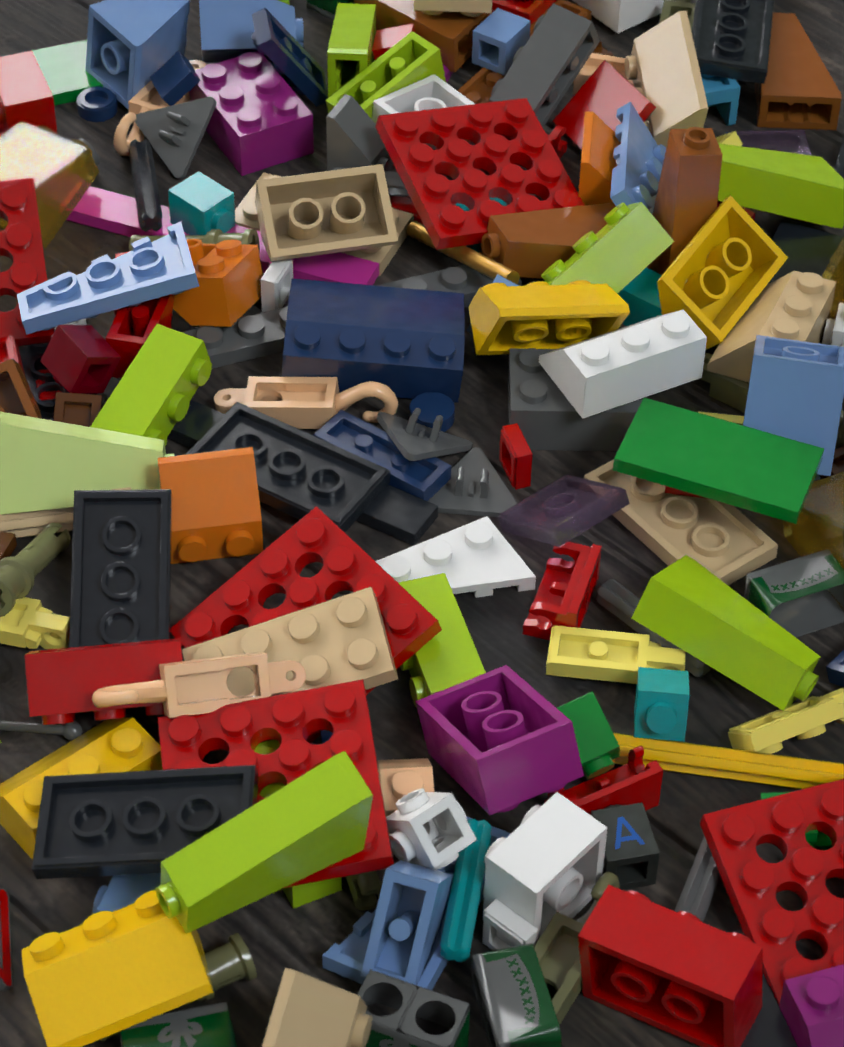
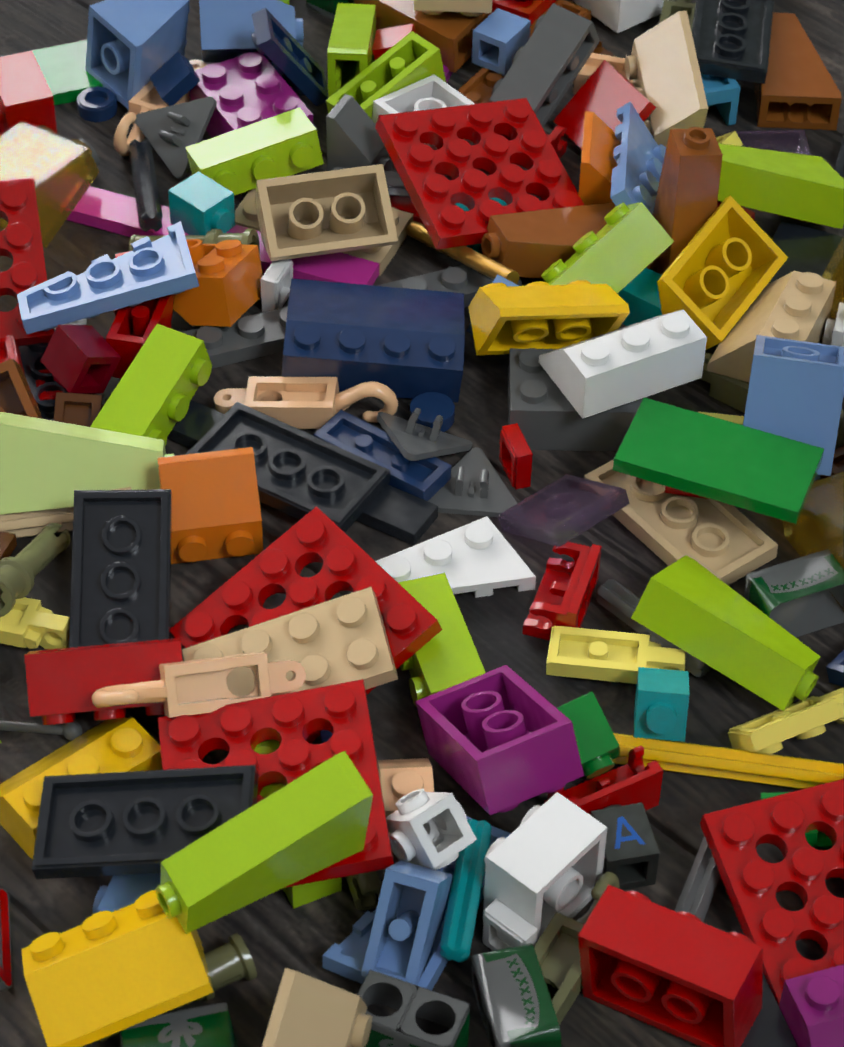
none -> lime brick [185,107,324,196]

